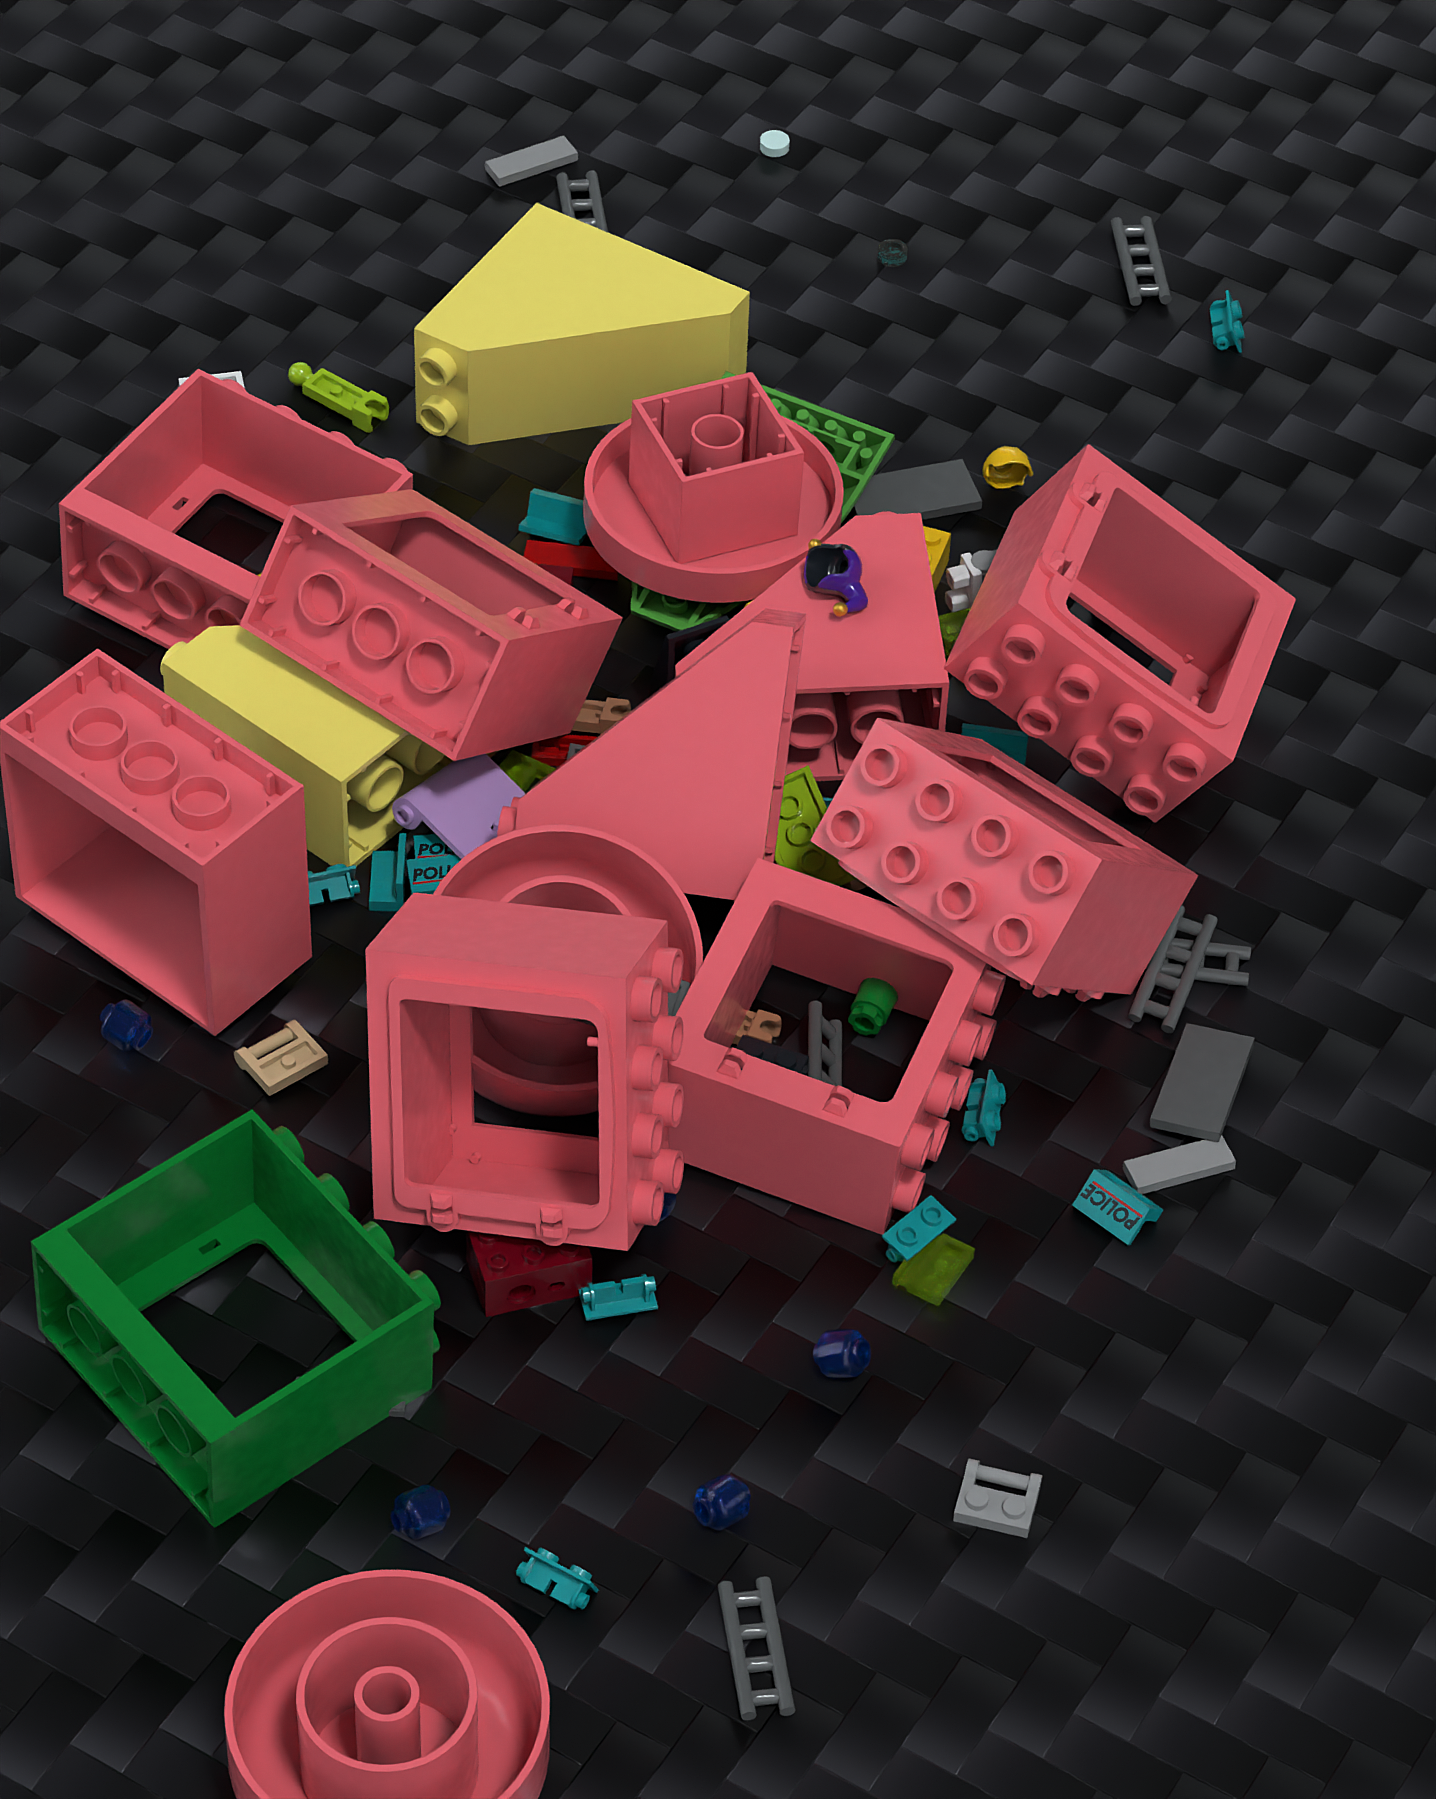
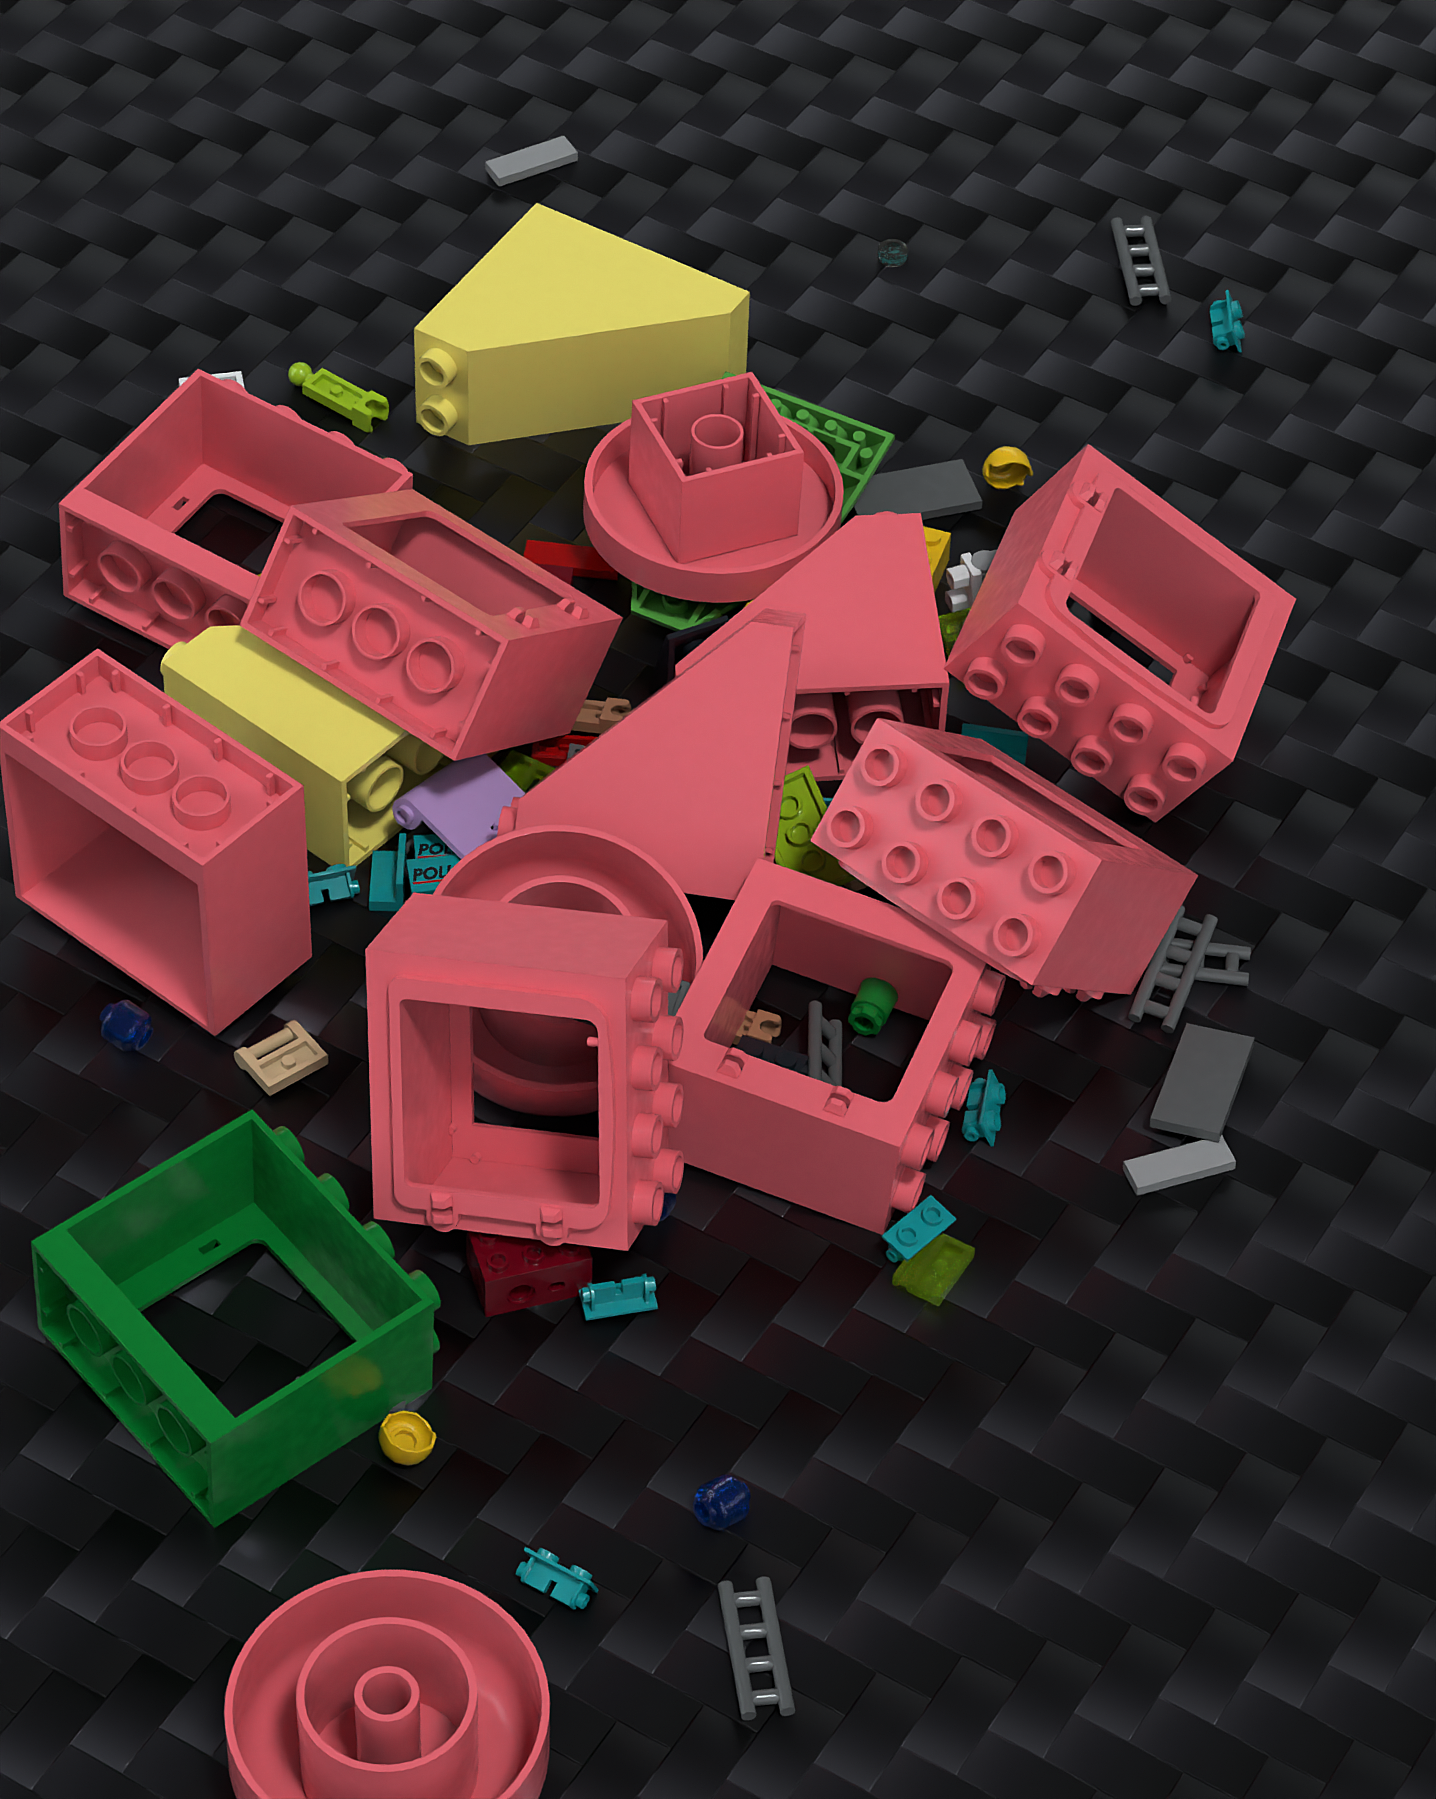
clear blue head [391,1484,450,1540] -> none
teal panel [518,488,588,546] -> none
dark grey bar [556,171,608,232] -> none
light aqua tile [760,130,790,157] -> none
piece [804,539,868,617] -> none
clear blue head [813,1329,871,1378] -> none
light grey plate [953,1458,1043,1538] -> none
teal panel [1073,1169,1163,1245] -> none
none -> yellow hair [378,1410,436,1466]

